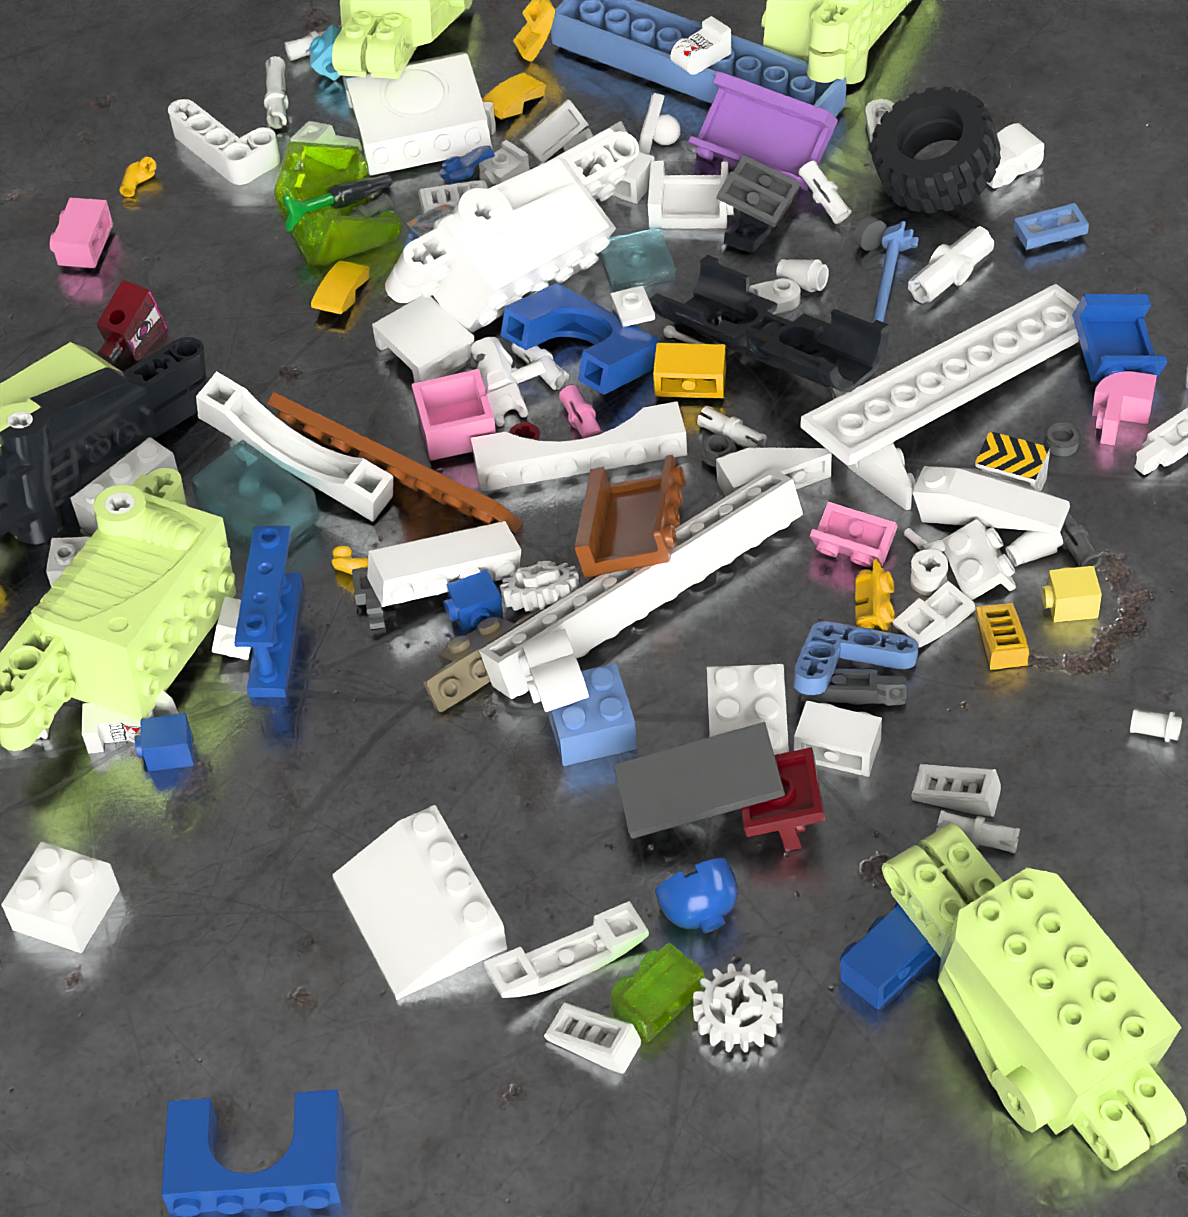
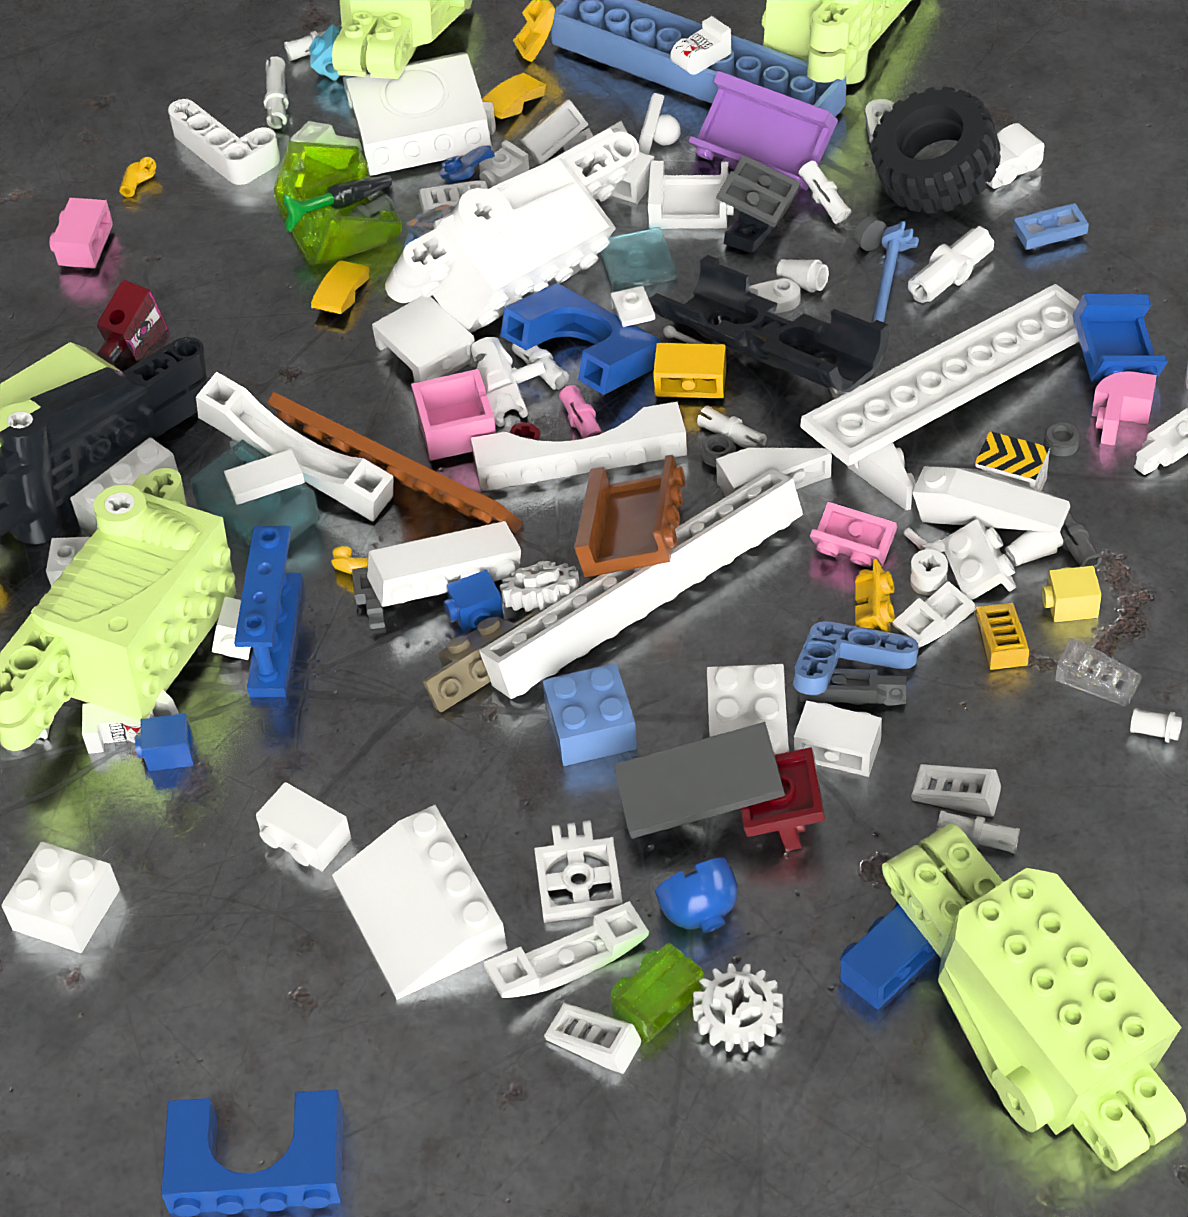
white brick [518,628,589,712] -> none
none -> white tile [224,449,305,505]
none -> white brick [256,782,351,872]
none -> white piece [534,820,623,923]
none -> clear slope [1055,638,1142,707]

